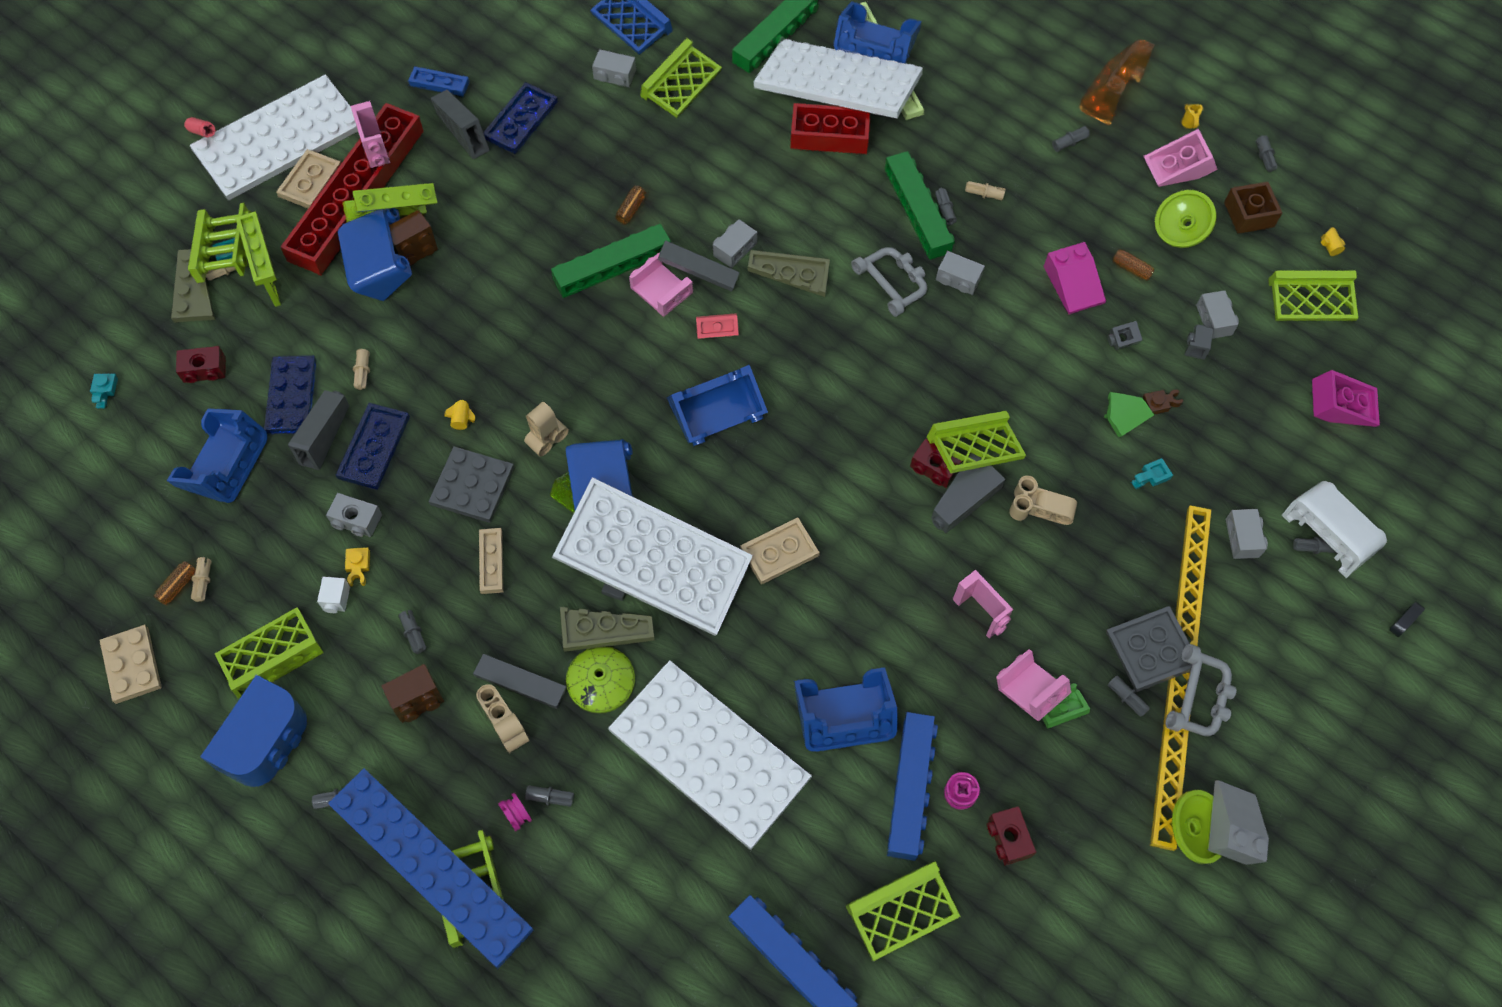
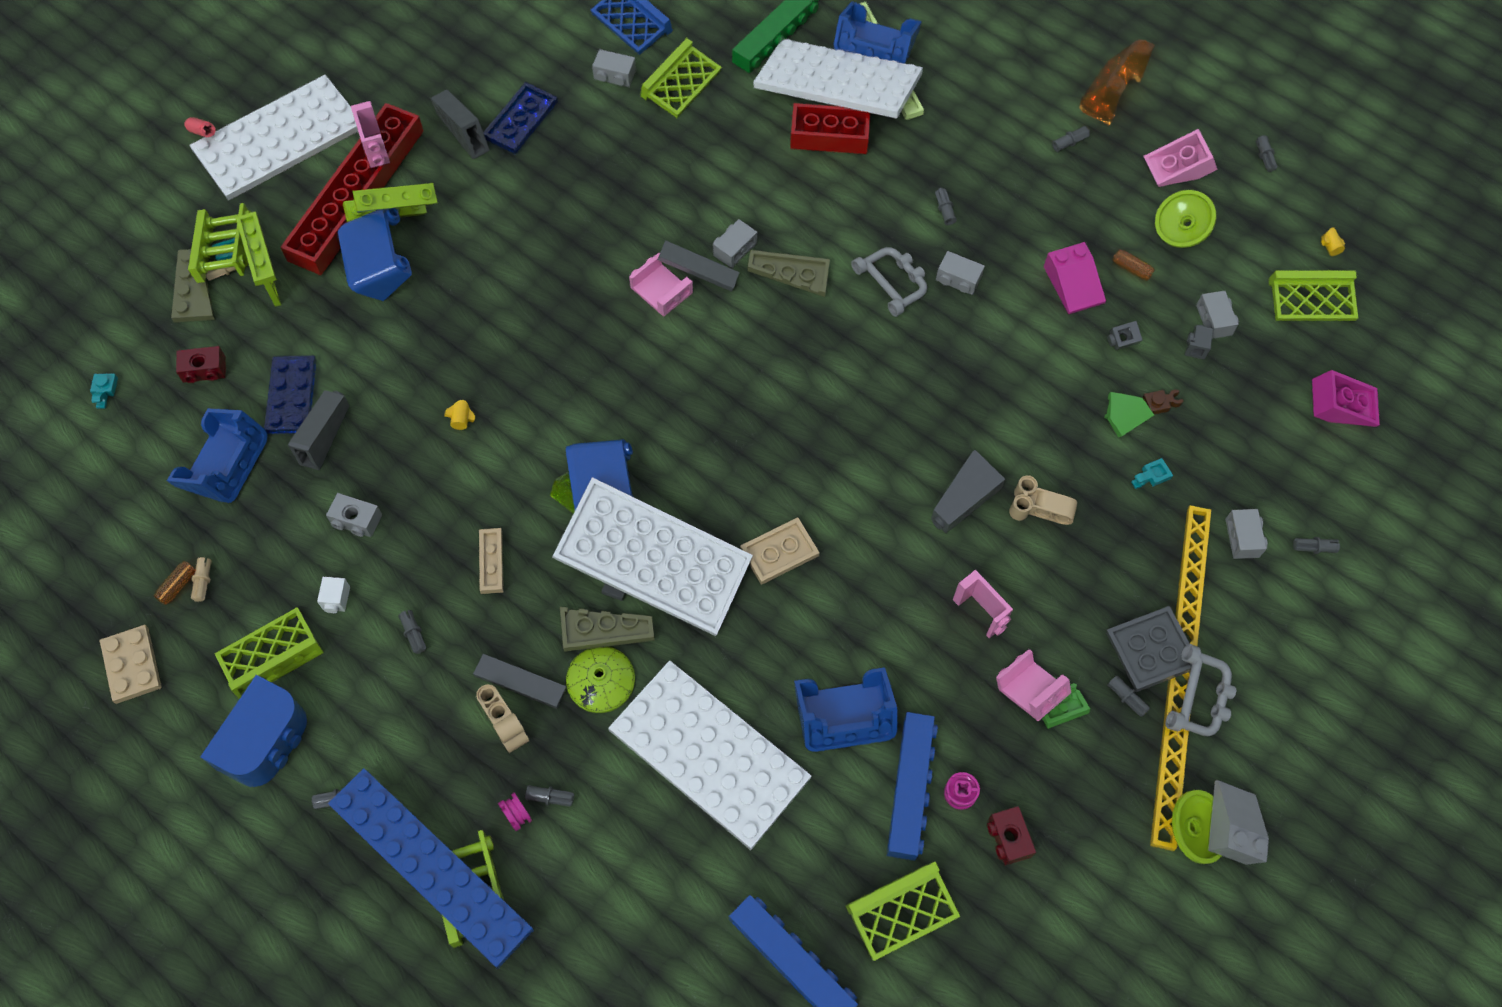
tan plate [276,149,341,209] -> none
clear blue plate [336,403,410,490] -> none
yellow plate [345,548,370,587] -> none
tan axle [353,349,370,390] -> none
reddish brown brick [381,664,444,723] -> none
reddish brown brick [389,210,438,265] -> none
blue plate [408,66,469,97] -> none
dark grey plate [429,446,514,523] -> none
tan piece [524,402,569,457] -> none
green brick [551,224,671,298] -> none
clear orange piece [615,186,646,224] -> none
blue windscreen [667,365,768,446] -> none
coral plate [696,313,739,339] -> none
green brick [884,151,955,260] -> none
dark red brick [910,438,962,488] -> none
lime fence [927,411,1026,473] -> none
tan axle [965,181,1005,201] -> none
yellow piece [1181,104,1203,129] -> none
reddish brown brick [1224,181,1282,234] -> none
white windscreen [1282,481,1387,578] -> none
black beam [1389,601,1425,637] -> none

